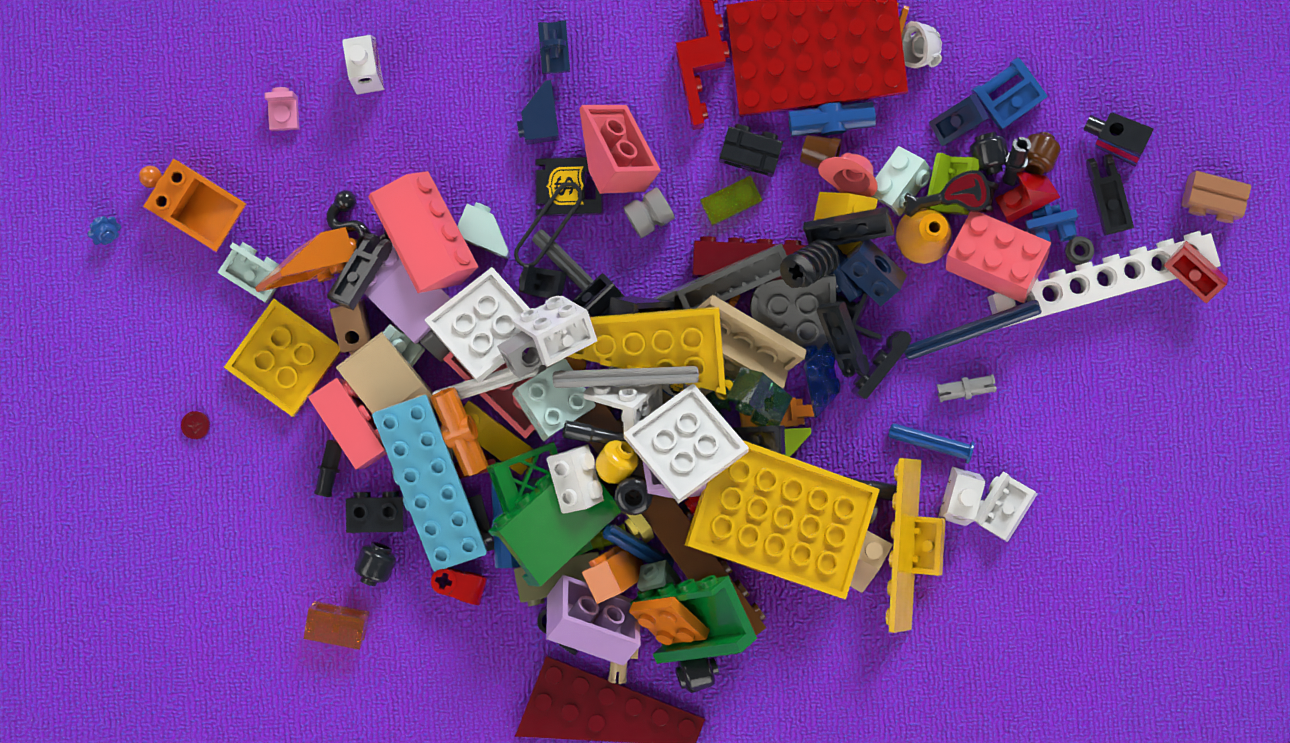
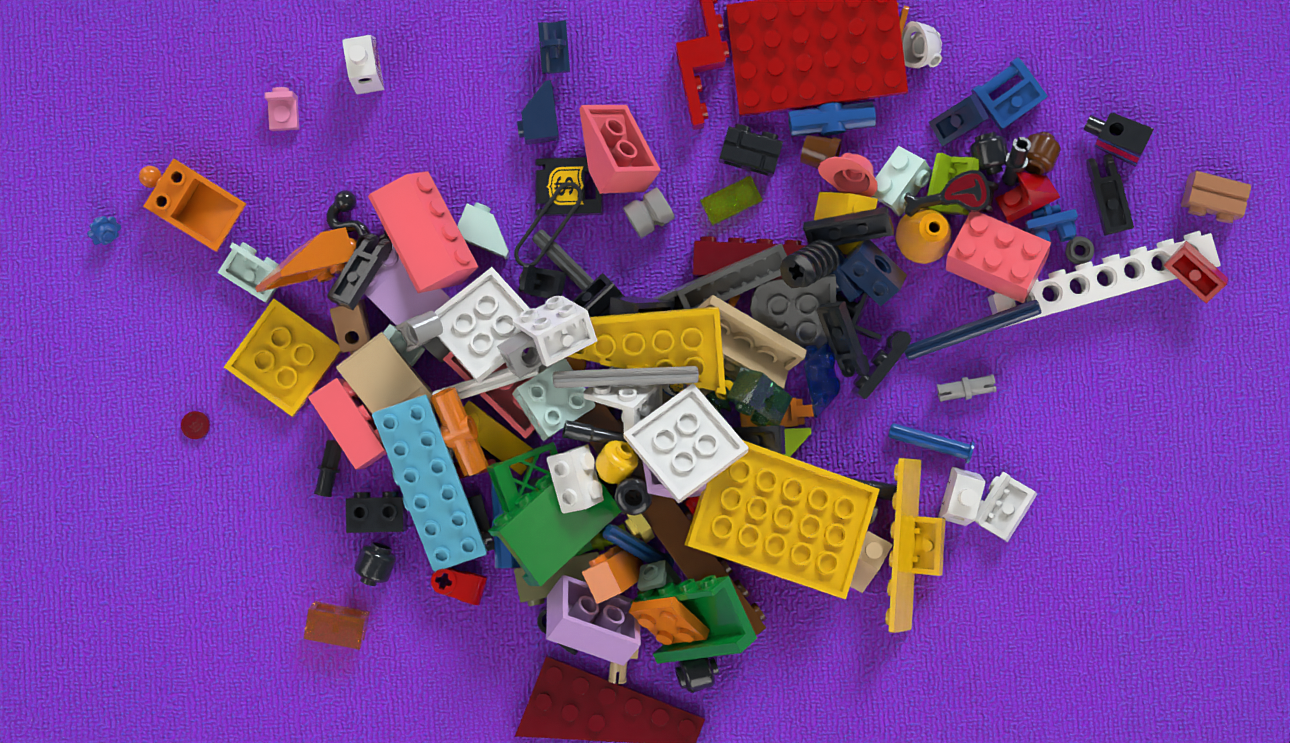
none -> light grey piece [395,311,443,352]

